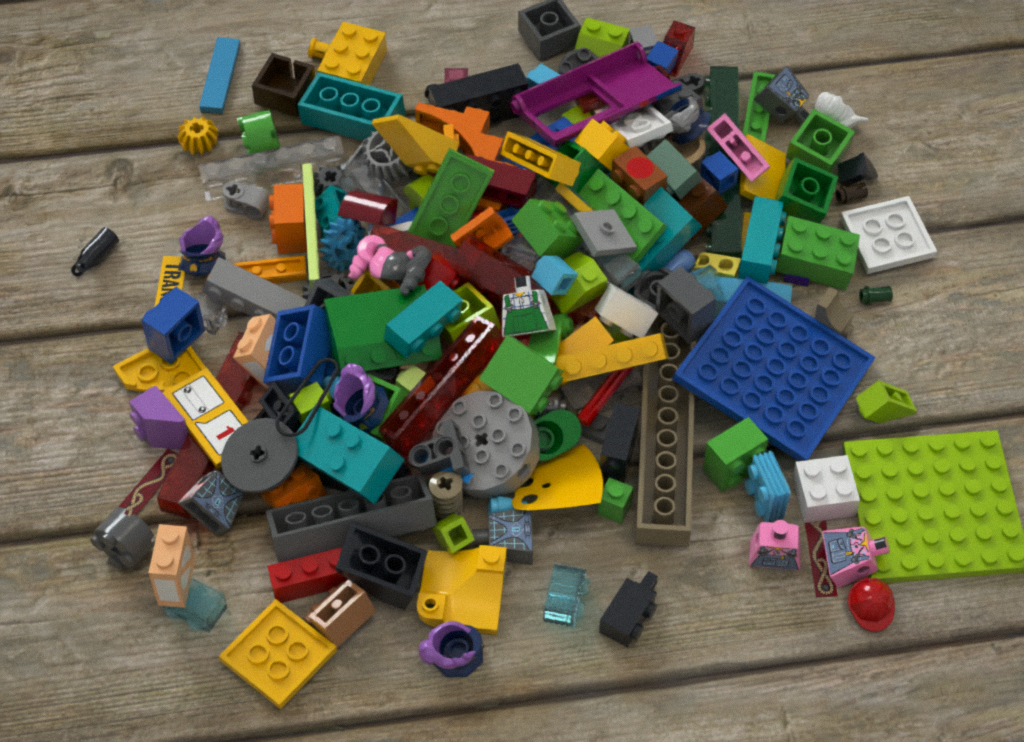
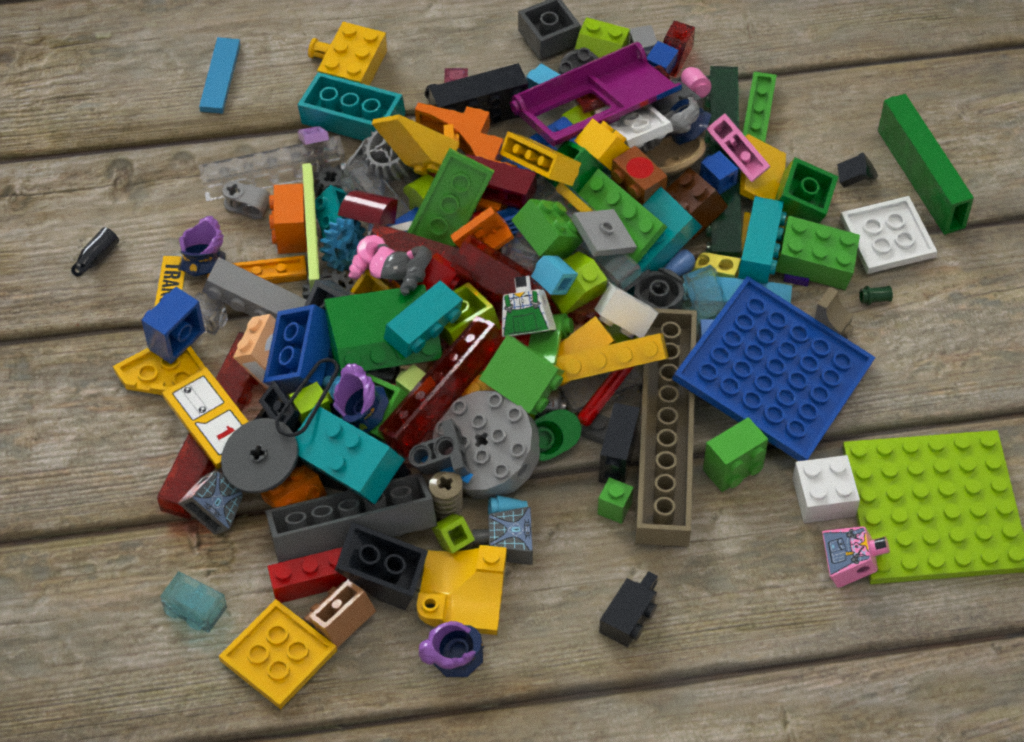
dark grey brick [90,507,155,569] -> none
sticker [118,448,185,517] -> none
medium lavender slope [129,385,191,450] -> none
light nougat brick [148,524,195,608] -> none
yellow gear [178,116,218,156] -> none
bright green brick [237,109,282,164] -> none
dark brown piece [252,53,315,117] -> none
yellow piece [512,444,603,510] -> none
clear light blue brick [543,563,591,627] -> none
sand green brick [647,139,702,200] -> none
dark grey brick [655,266,716,344] -> none
medium azure brick [744,451,791,522] -> none
bright pink torso [749,520,801,570] -> none
torso [754,66,809,125] -> none
bright green brick [786,109,855,173] -> none
sticker [805,520,838,597] -> none
white hair [815,92,869,128] -> none
dark brown pin [835,183,868,205] -> none
red piece [847,578,895,632] -> none
lime slope [856,380,917,424] -> none
none -> lavender tile [298,126,329,145]
none -> bright pink brick [681,67,711,98]
none -> green brick [878,93,974,235]

